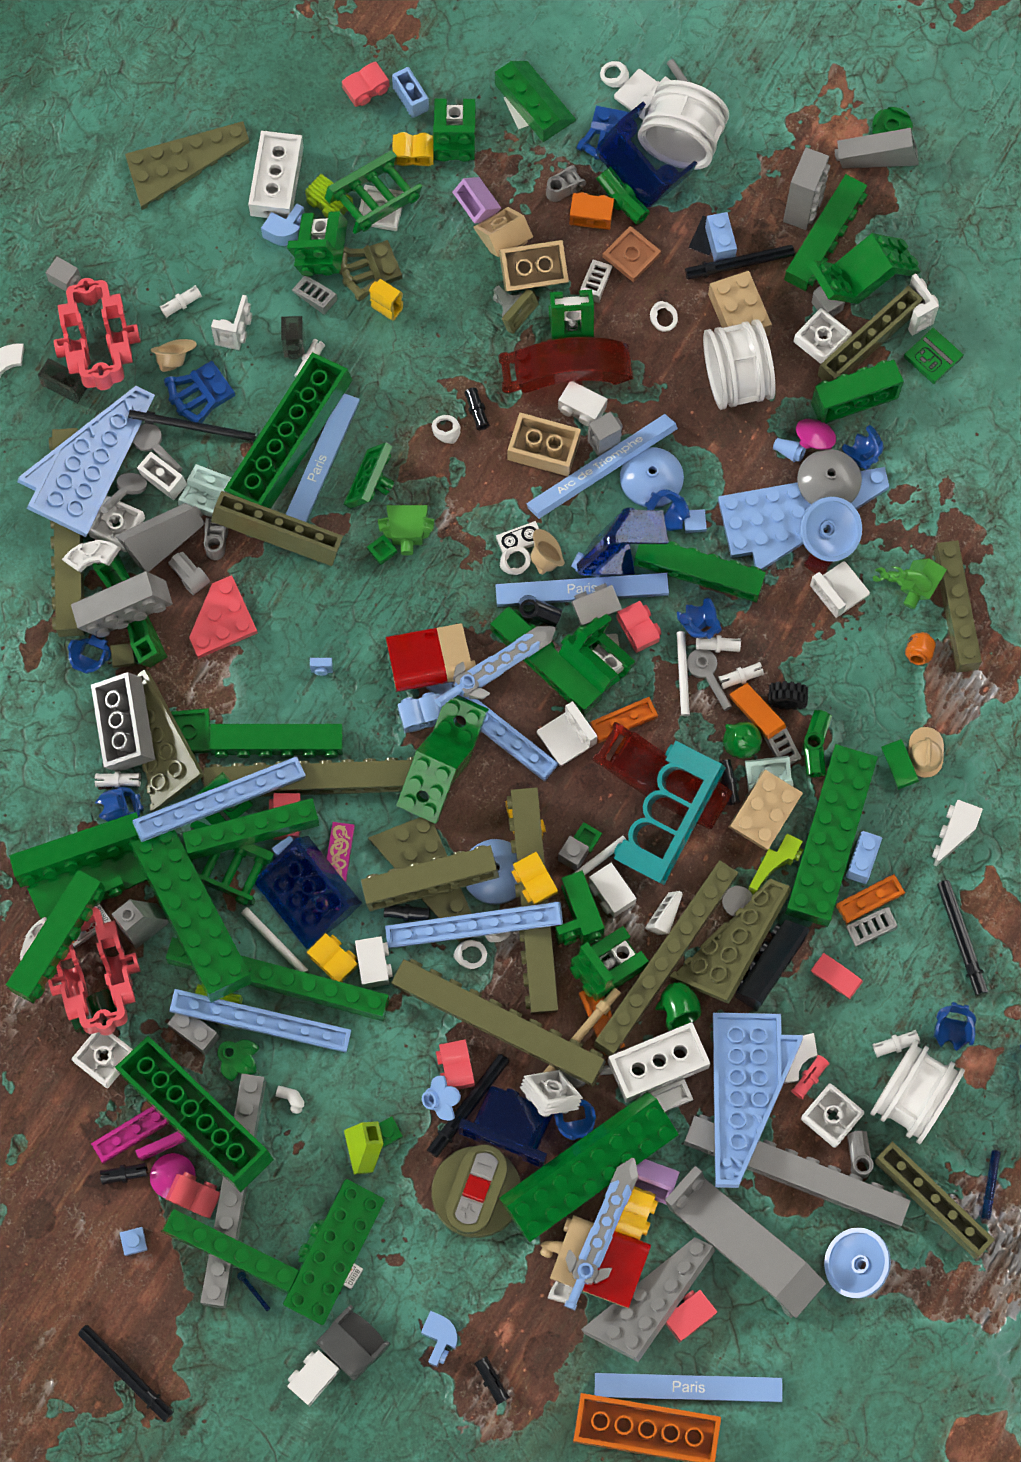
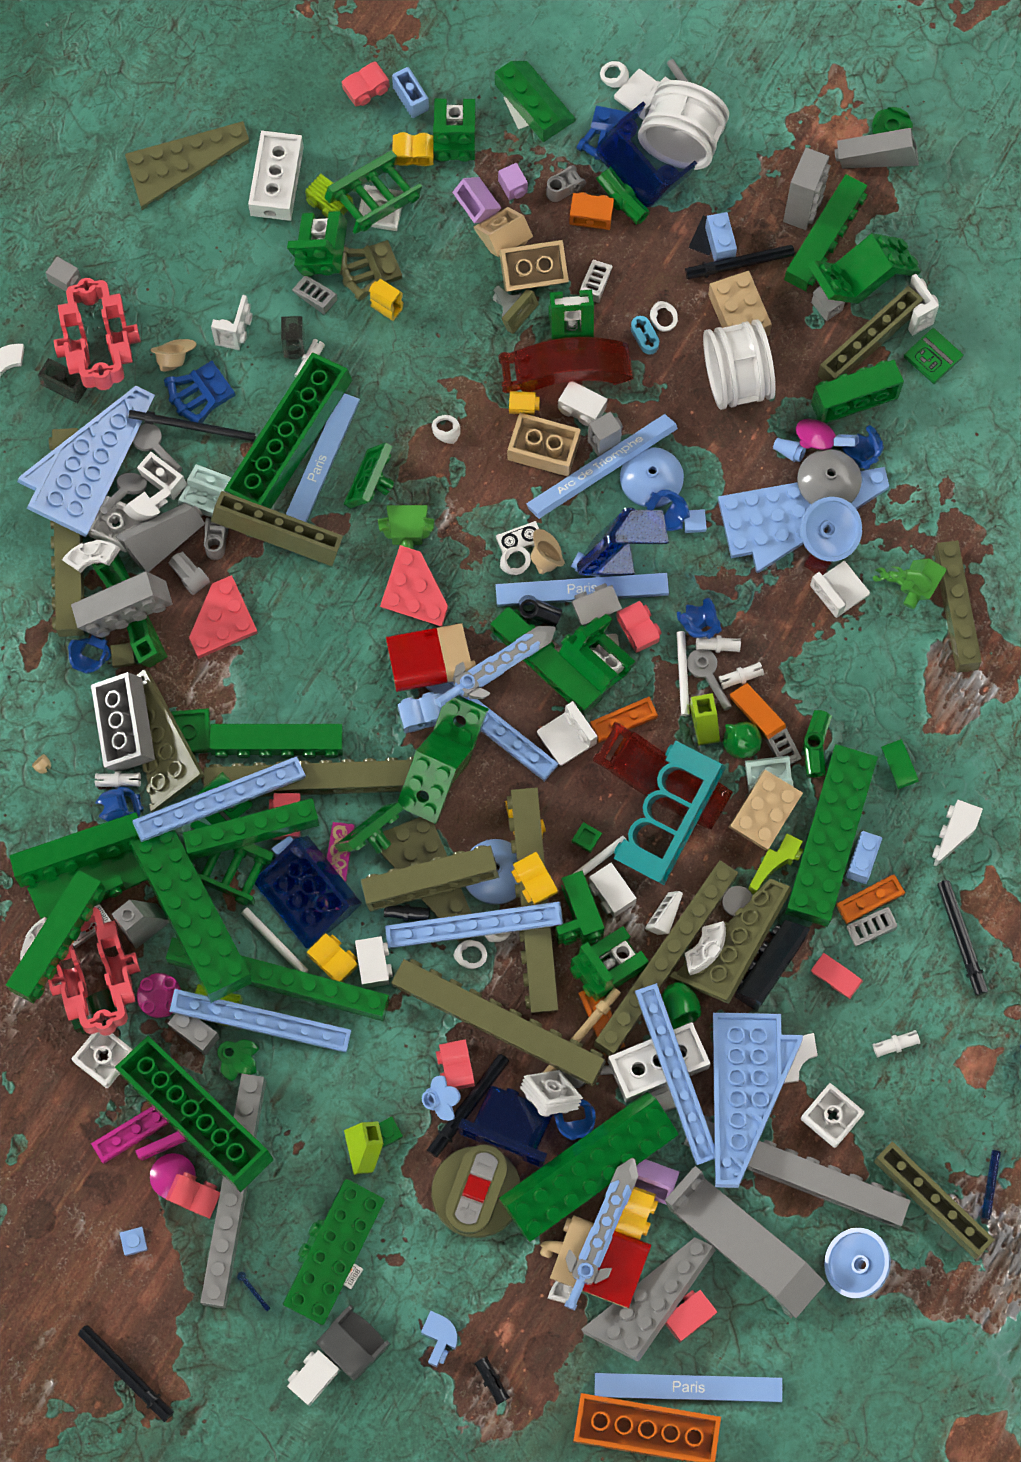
black pin [100,1162,148,1185] -> none
white pin [159,285,202,318] -> none
green arch [161,1209,299,1293] -> none
light blue brick [261,203,305,246] -> none
white arm [276,1086,304,1114] -> none
light blue plate [310,658,333,676] -> none
green plate [367,534,397,565] -> none
black pin [464,387,490,431] -> none
light grey brick [558,836,589,871] -> none
nougat plate [602,226,661,282] -> none
green brick [634,535,766,603] -> none
black pin [719,759,741,806] -> none
black tyre [768,681,808,710] -> none
coral pin [791,1055,829,1100] -> none
white brick [794,308,852,364] -> none
light grey piece [847,1130,874,1179] -> none
white wheel [870,1039,965,1144] -> none
orange head [905,632,936,665] -> none
tan piece [908,727,944,778] -> none
blue helmet [934,1002,976,1051] -> none
none -> tan hinge [32,754,51,774]
none -> white brick [123,487,171,521]
none -> dark pink dish [137,973,181,1018]
none -> green plate [334,802,403,854]
none -> coral plate [380,545,449,627]
none -> lavender brick [498,163,528,201]
none -> yellow brick [509,391,540,415]
none -> medium azure beam [631,316,659,354]
none -> light blue tile [635,983,715,1165]
none -> white tile [685,921,726,976]
none -> lime slope [690,693,720,746]
none -> light blue tile [834,434,859,446]

